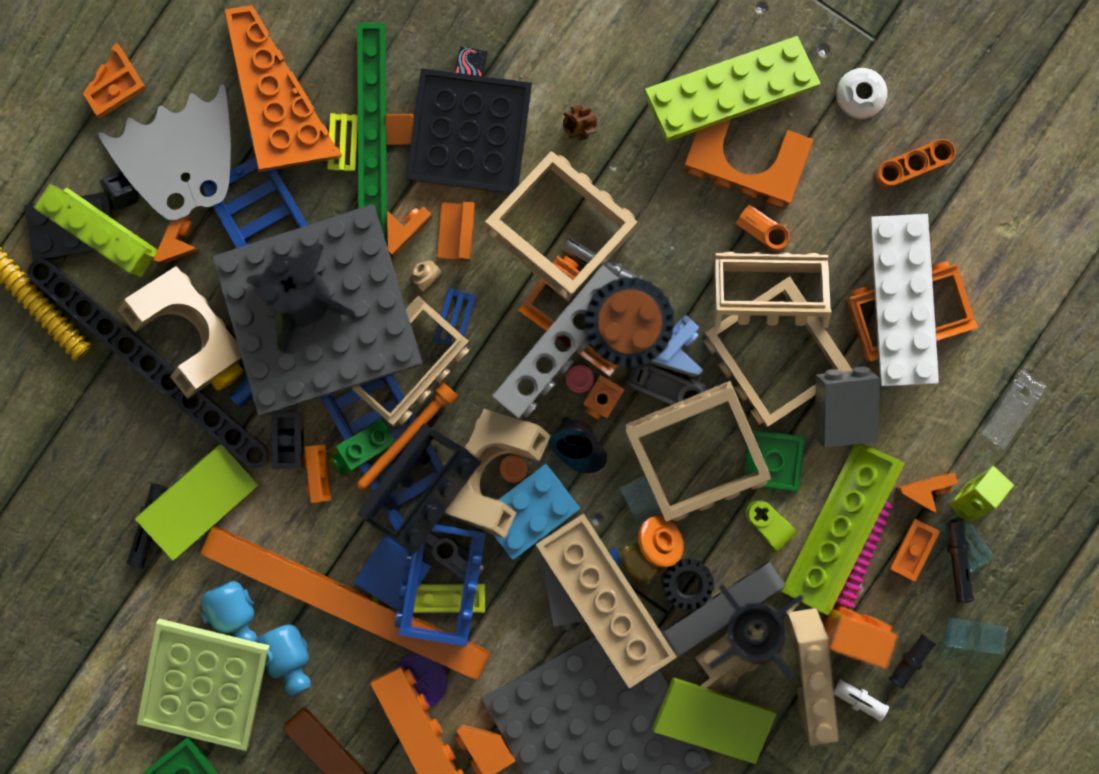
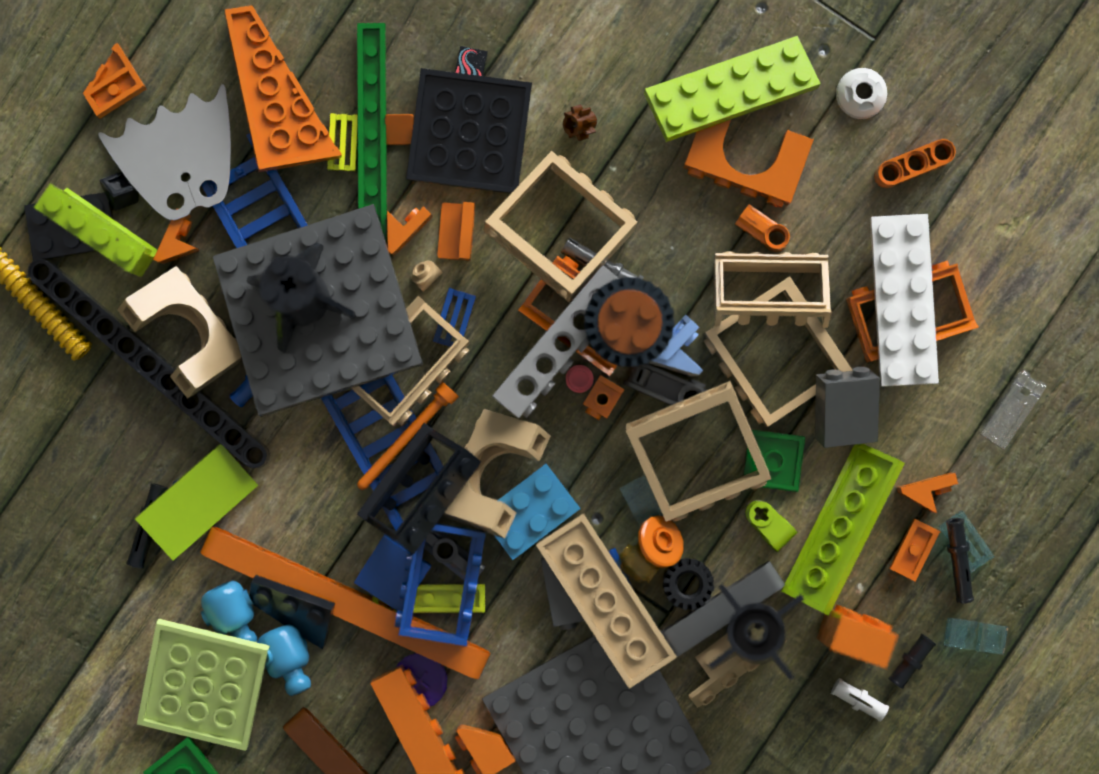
yellow tile [211,363,243,392] -> none
black brick [271,412,304,469] -> none
orange plate [303,445,332,503] -> none
green bracket [327,420,395,477] -> none
orange tile [500,455,528,483] -> none
black piece [549,417,607,473] -> none
lime tile [652,677,777,764] -> none
tan arch [788,608,839,746] -> none
dark pink piece [835,501,893,608] -> none
lime brick [949,466,1014,524] -> none
none -> black wing [249,575,335,650]

